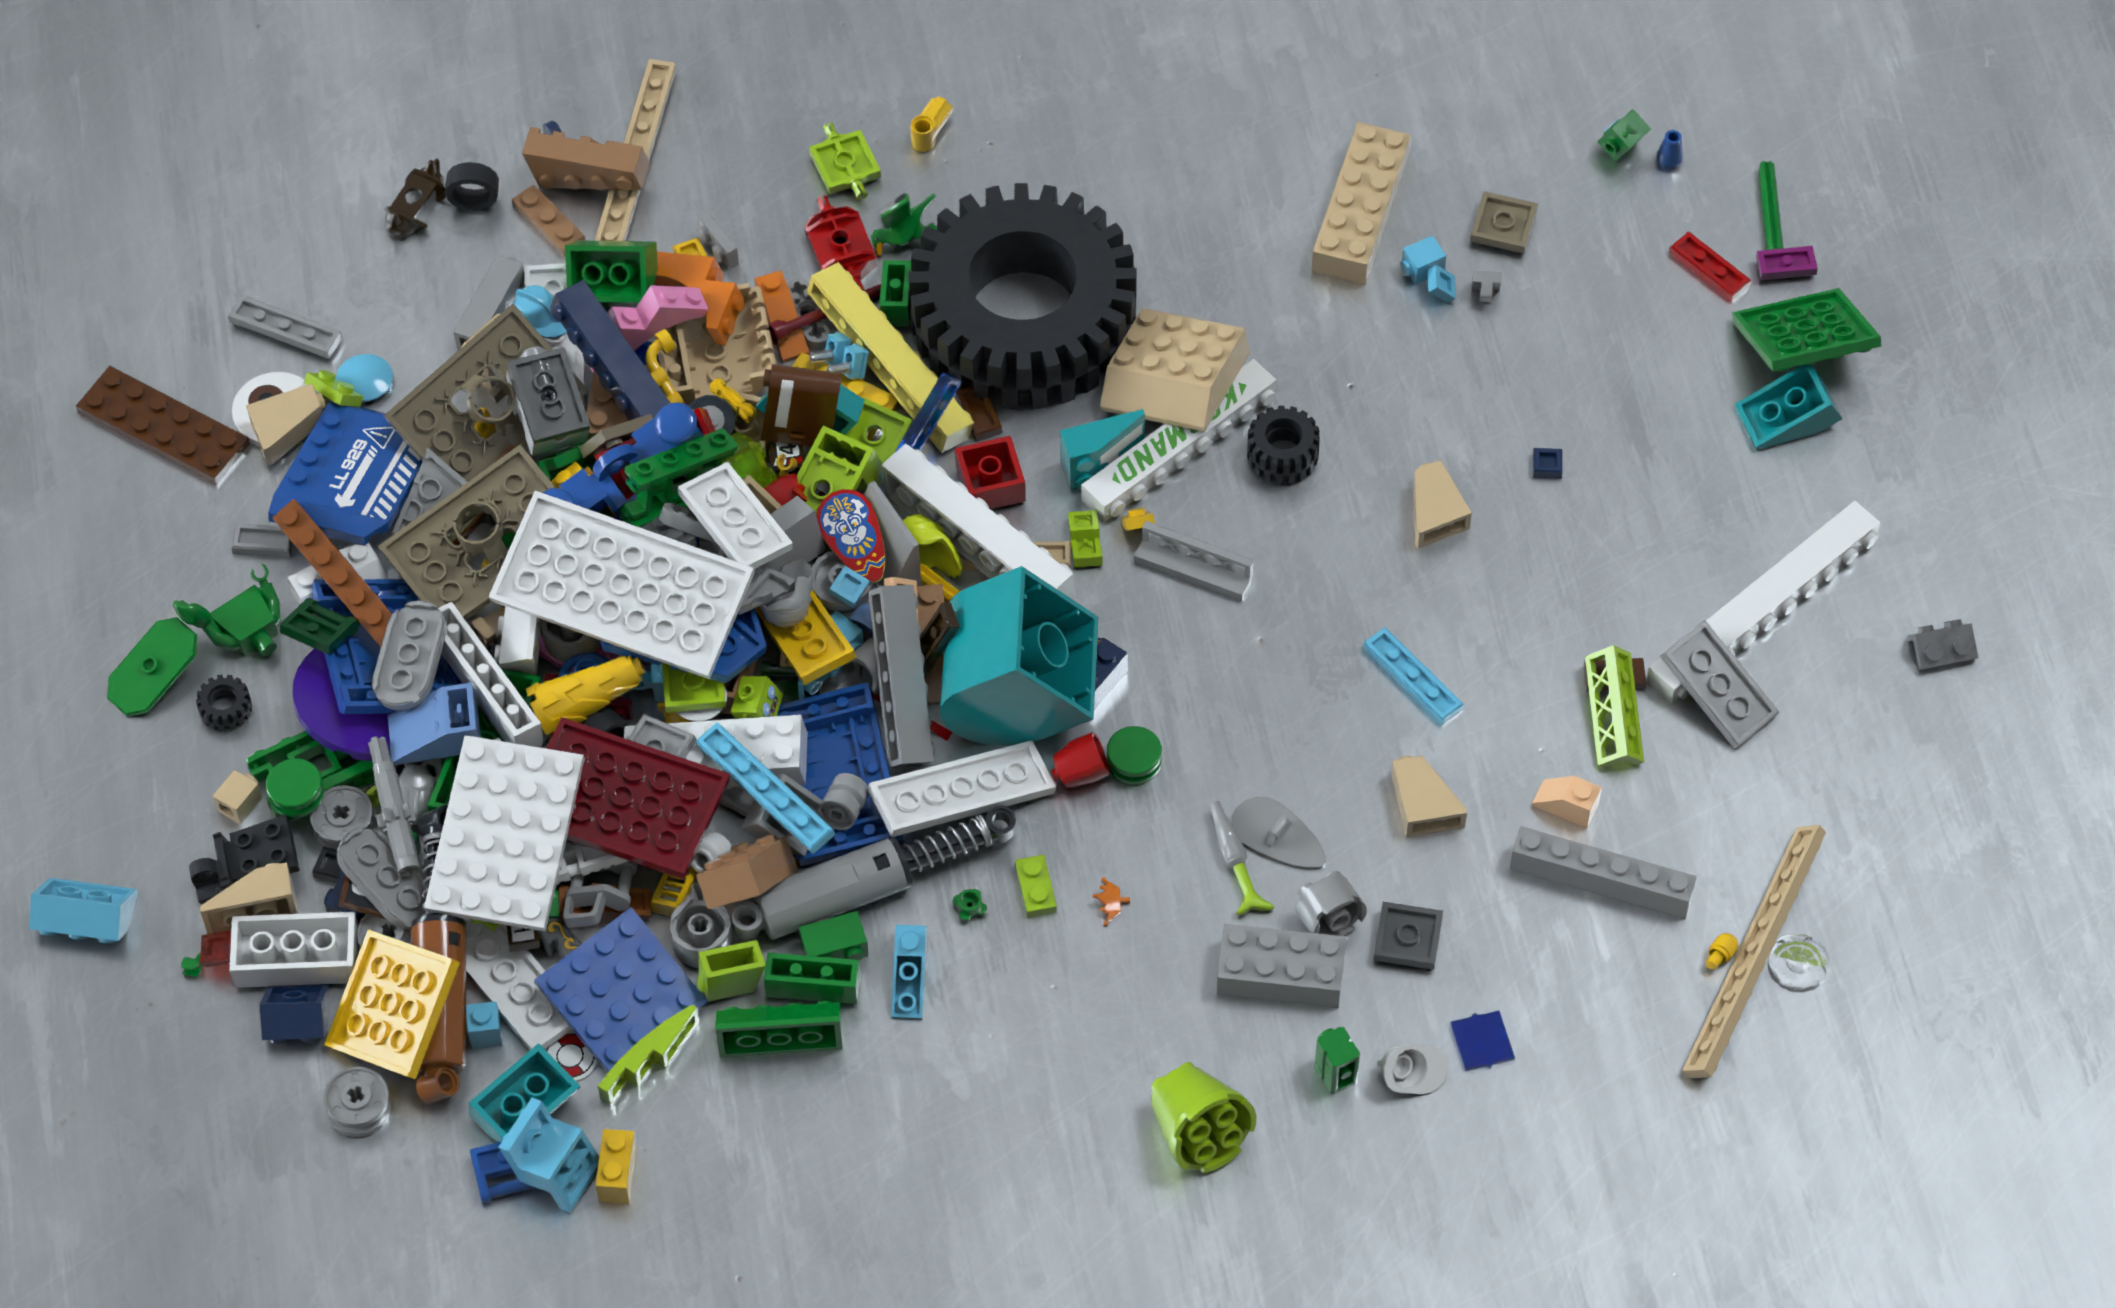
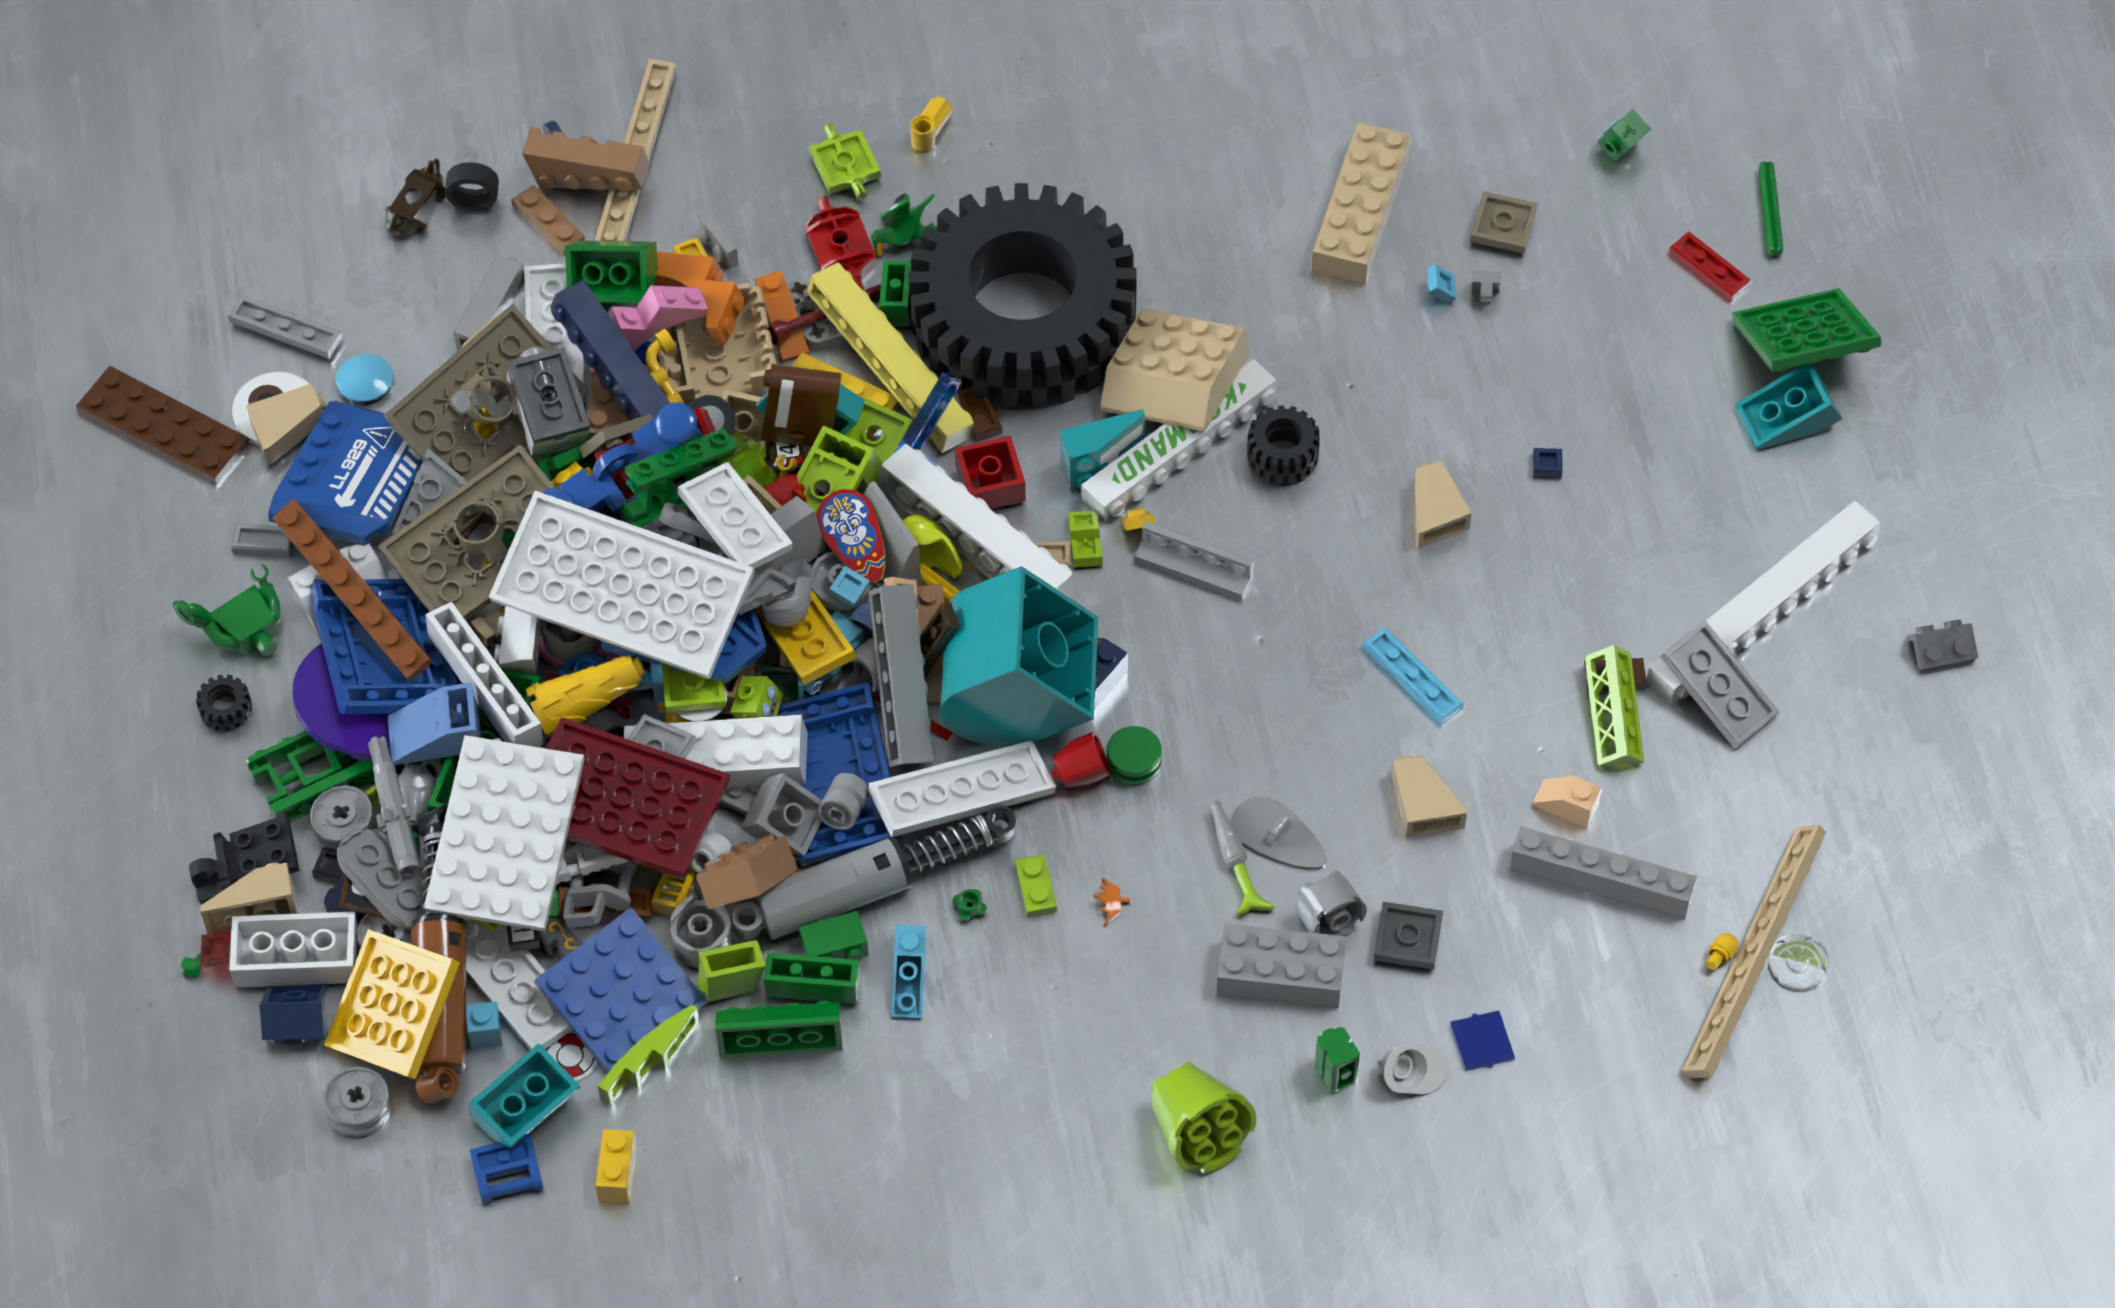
medium azure slope [29,878,138,943] -> none
green shield [107,617,198,717] -> none
tan brick [212,770,262,825] -> none
green head [266,758,325,818] -> none
dark green plate [279,598,360,655] -> none
lime plate [303,370,364,407] -> none
light grey tile [372,600,447,710] -> none
medium azure bracket [498,1098,599,1213] -> none
medium azure piece [513,285,567,338] -> none
medium azure tile [695,722,835,854] -> none
yellow axle [709,378,758,423] -> none
medium azure piece [809,331,869,379] -> none
medium azure brick [1400,235,1446,285] -> none
blue cone [1656,130,1684,169] -> none
magenta plate [1756,246,1818,280] -> none

